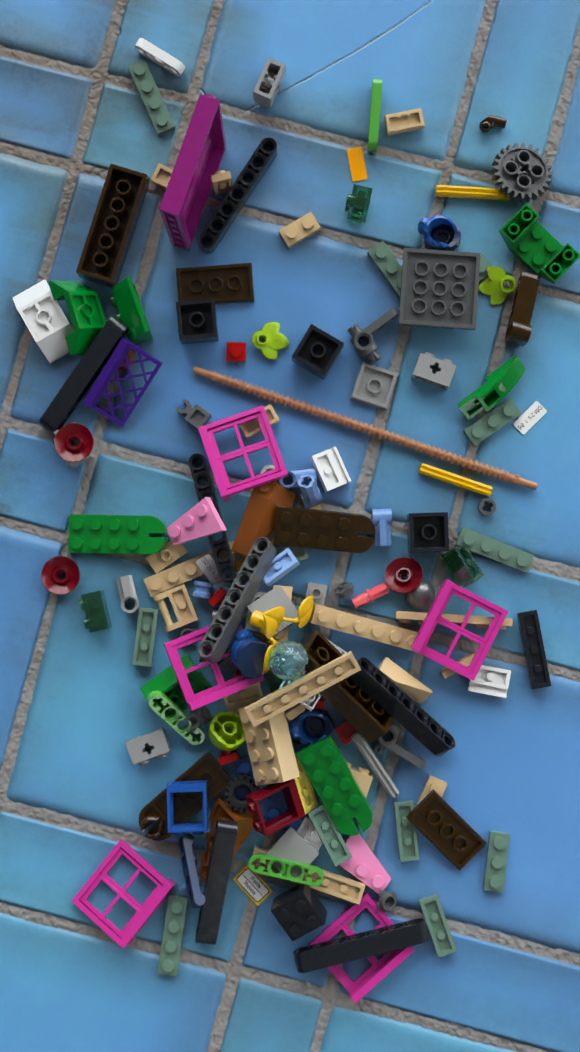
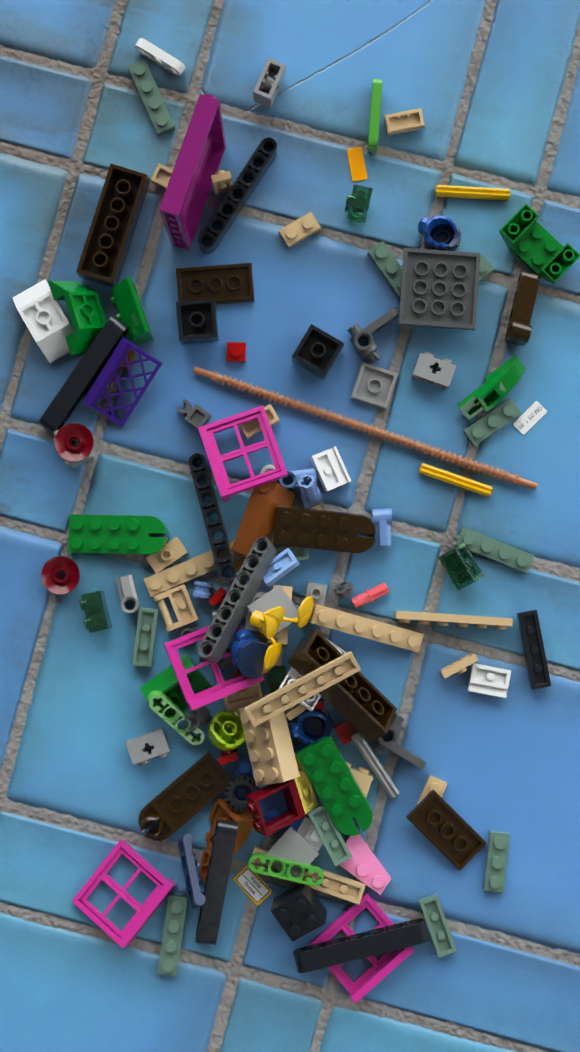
blue window [166,780,209,836] -> none
bright pink wing [167,497,227,545] -> none
white sticker [196,554,225,584] -> none
lime plate [252,322,289,360] -> none
clear light blue cylinder [268,640,308,681] -> none
black beam [349,657,455,756] -> none
dark grey plate [376,890,396,911] -> none
tan slope [377,657,433,704] -> none
dark red dish [384,557,423,593] -> none
sand green plate [394,800,420,862] -> none
flat silver hair [404,580,435,609] -> none
black brick [407,512,449,553] -> none
dark pink window [410,579,508,681] -> none
lime plate [478,266,516,305] -> none
dark grey bush [478,498,496,516] -> none
dark brown arm [479,115,507,132] -> none
dark grey gear [491,142,553,203] -> none

